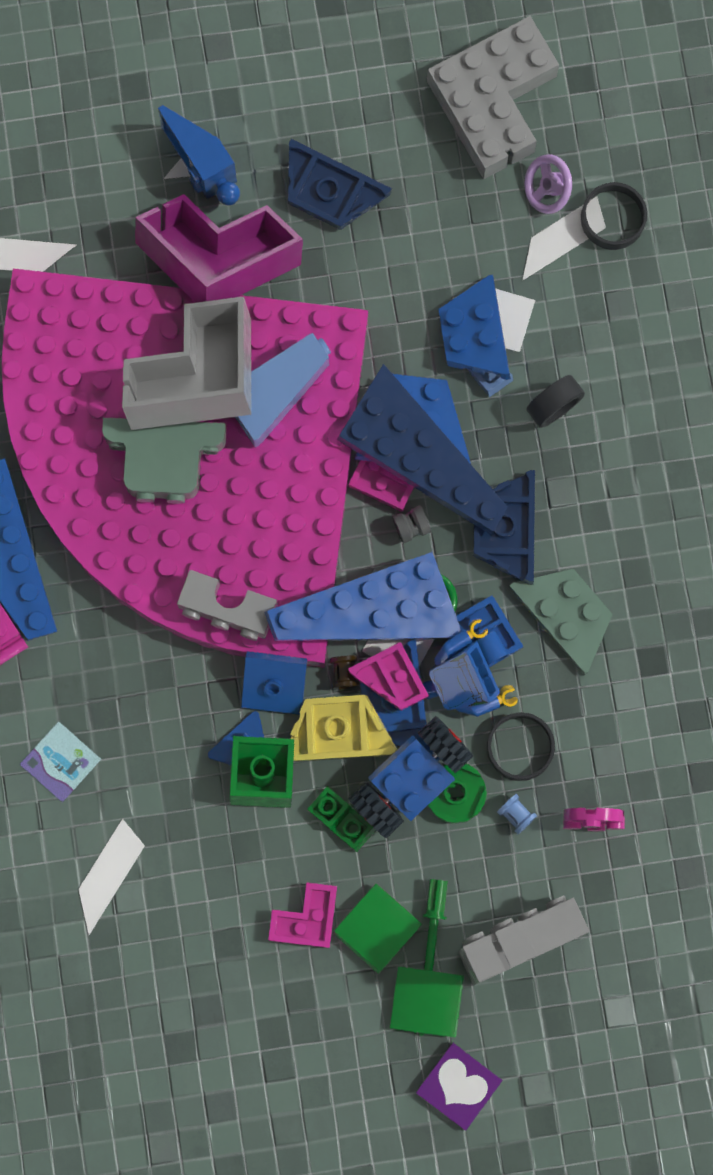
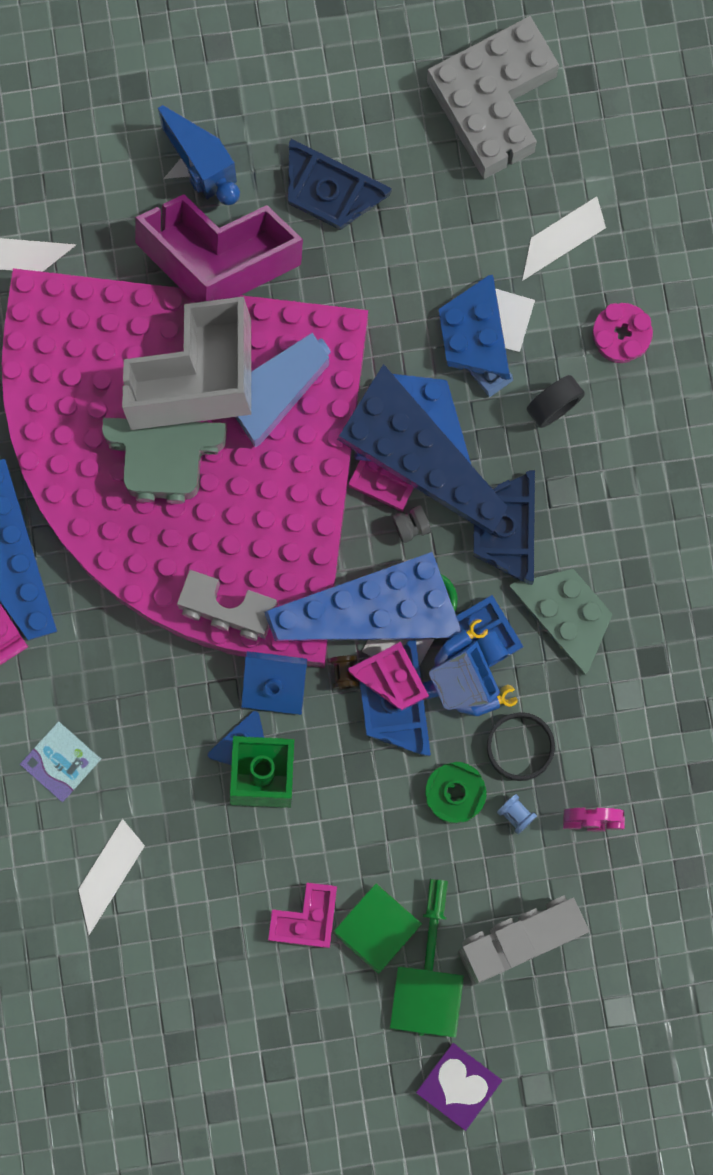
light yellow wing [290,695,397,762] -> none
green slope [307,786,376,853] -> none
plate [348,716,474,838] -> none
lavender piece [524,154,572,214] -> none
black tyre [581,182,647,250] -> none
none -> dark pink plate [592,303,653,363]

